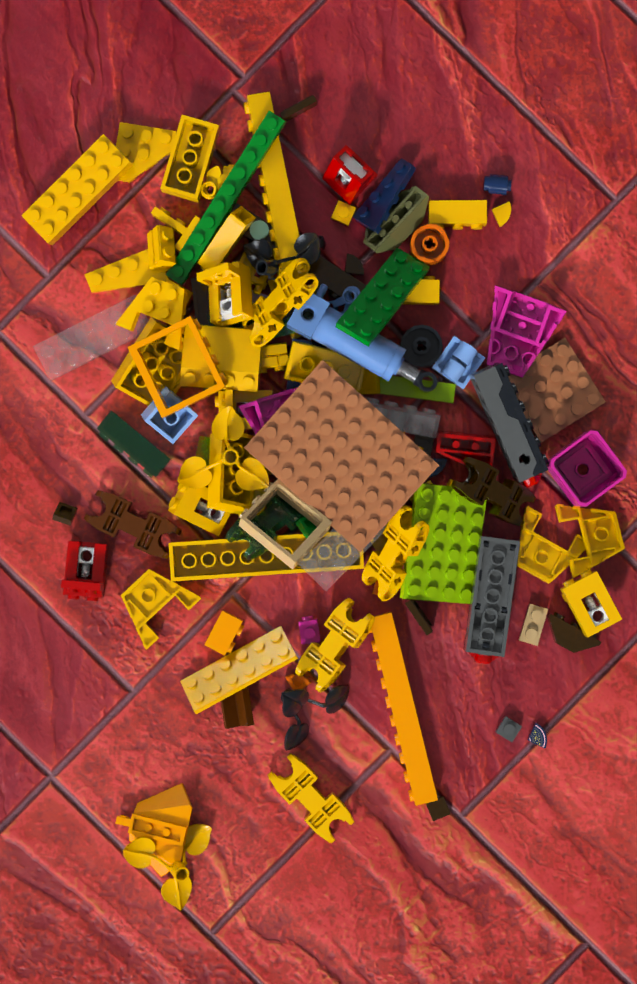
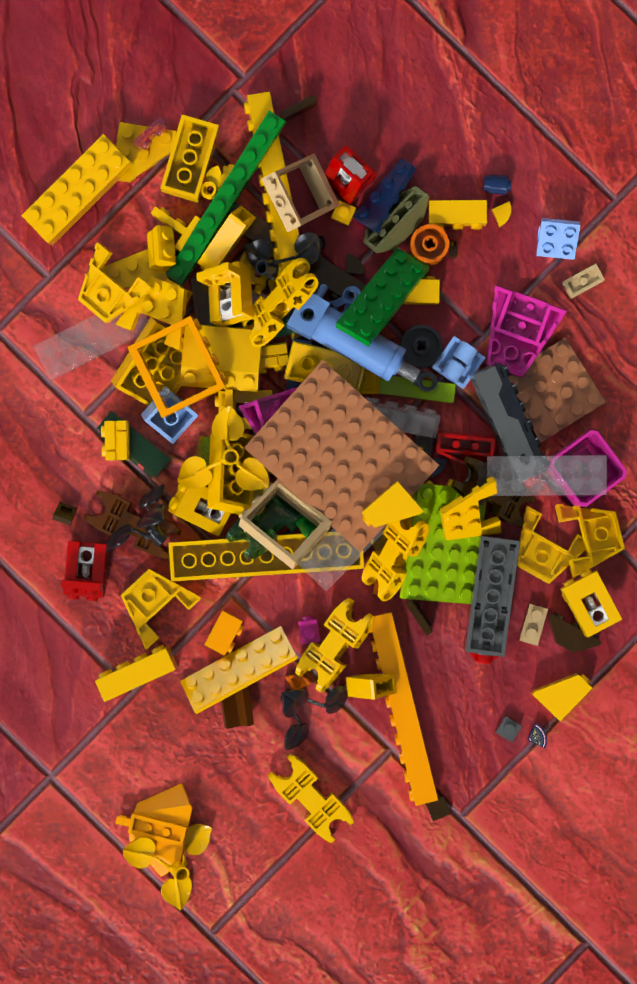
sand green tile [250,220,269,240] -> none
none -> yellow wing [78,242,154,323]
none -> yellow brick [95,645,178,702]
none -> yellow brick [101,421,130,461]
none -> black plant [106,484,168,553]
none -> clear pink plate [132,116,167,152]
none -> tan window [262,153,340,232]
none -> yellow slope [346,674,397,699]
none -> yellow slope [361,481,424,527]
none -> yellow wing [440,476,502,540]
none -> dark brown tile [448,240,457,260]
none -> clear plate [487,455,607,496]
none -> yellow slope [530,673,592,721]
none -> light blue plate [536,218,580,260]
none -> tan plate [562,264,605,299]

